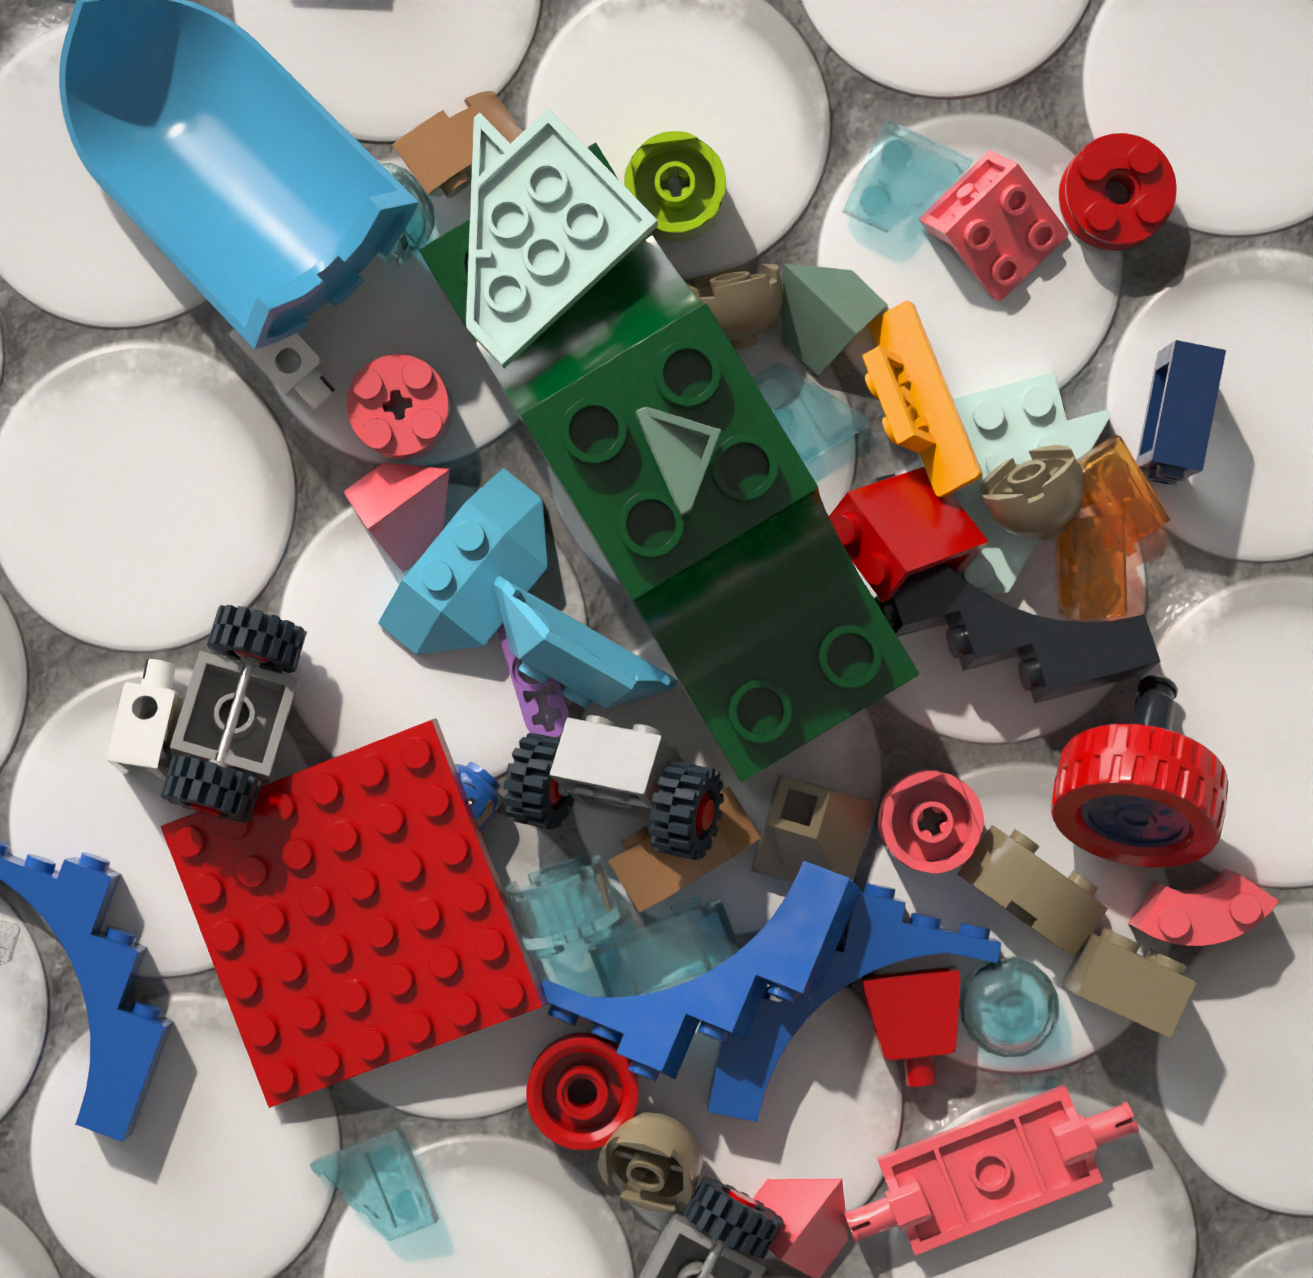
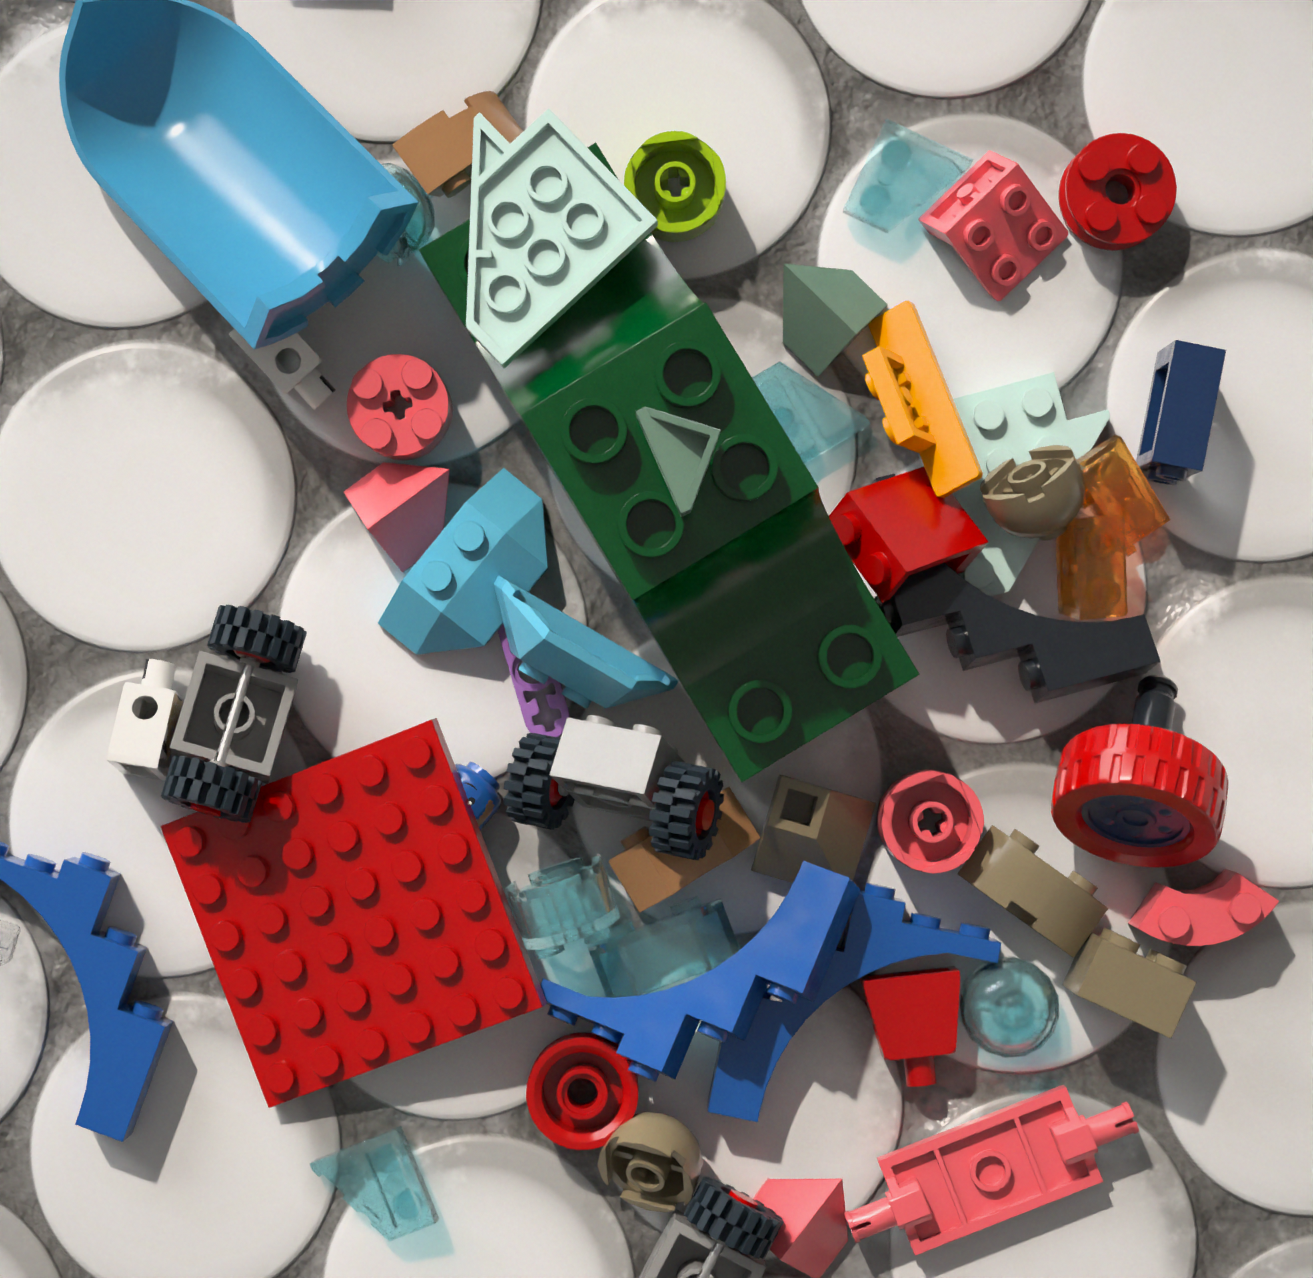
dark tan cylinder [687,264,783,349] -> none

